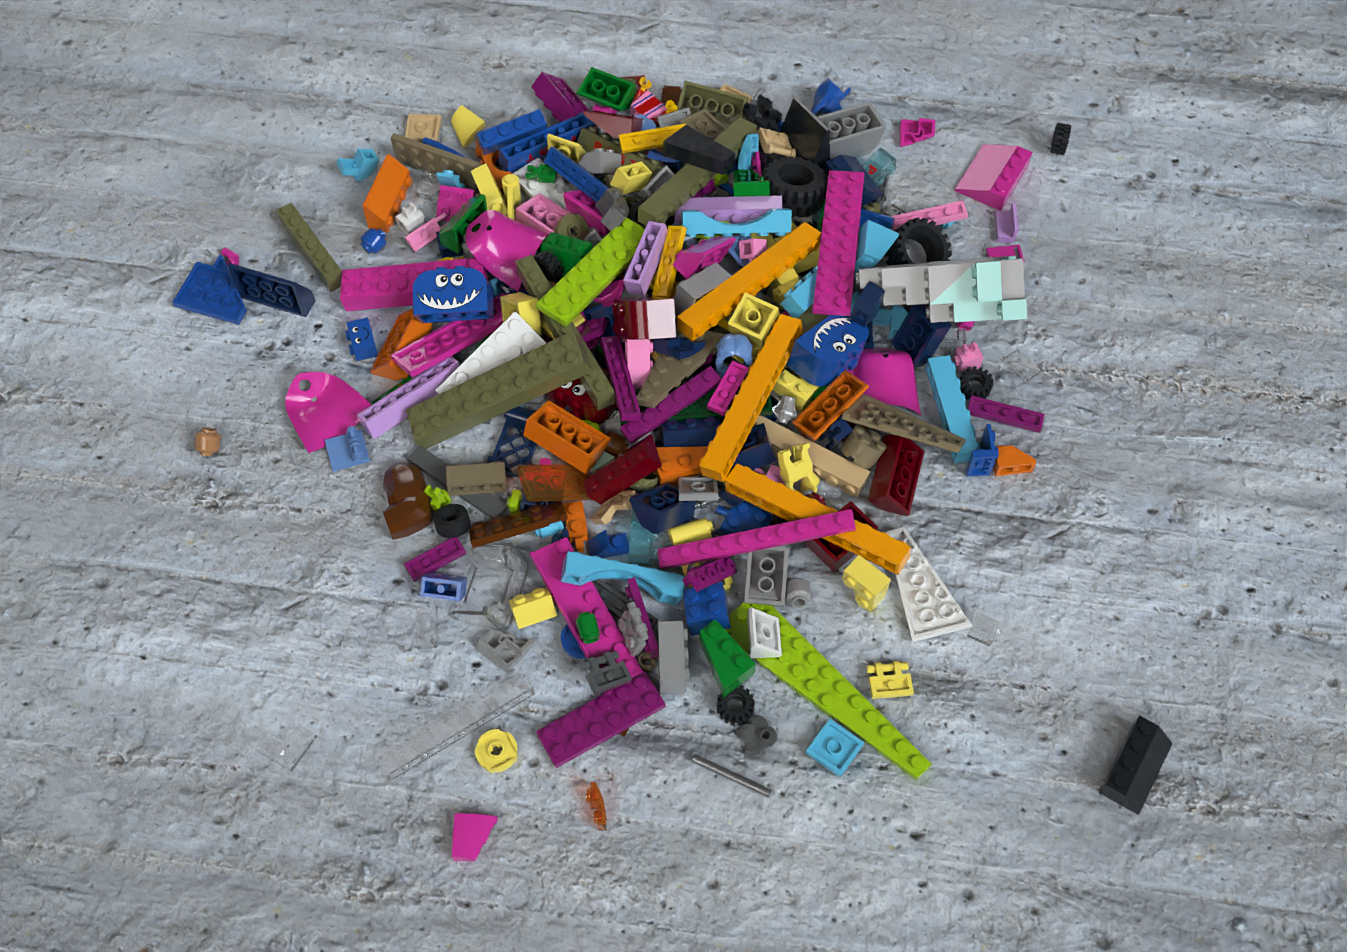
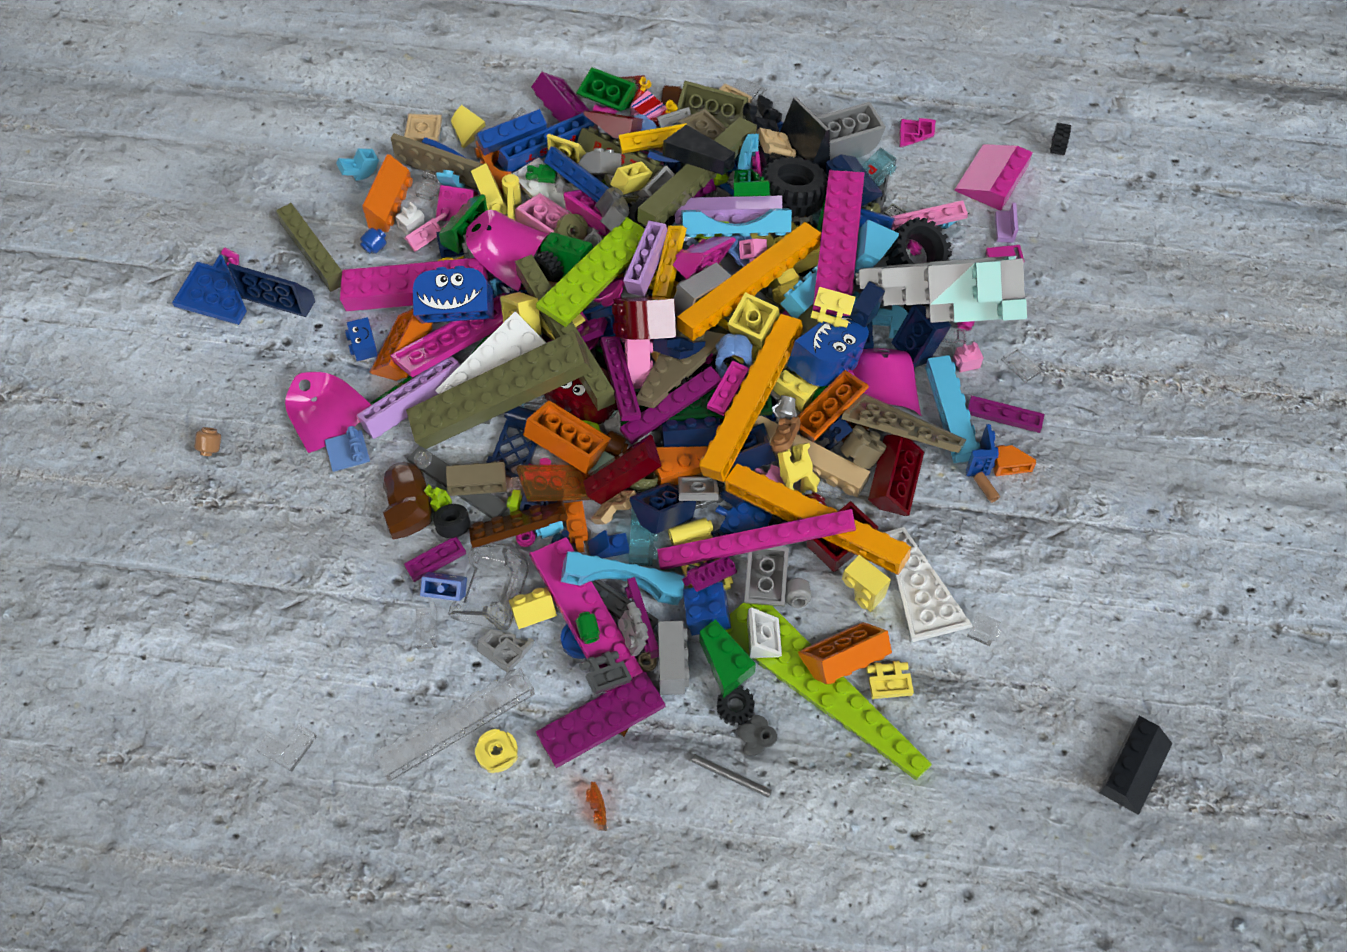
dark pink slope [452,813,498,861] -> none
medium azure plate [805,719,864,778] -> none
blue piece [810,78,851,115] -> none
black tyre [960,366,993,400] -> none
none -> clear plate [414,450,432,469]
none -> dark pink plate [516,531,536,547]
none -> medium nougat plate [771,417,800,453]
none -> orange slope [798,622,892,684]
none -> light yellow plate [810,287,856,328]
none -> dark pink plate [907,240,923,256]
none -> medium nougat hinge [974,472,1000,503]

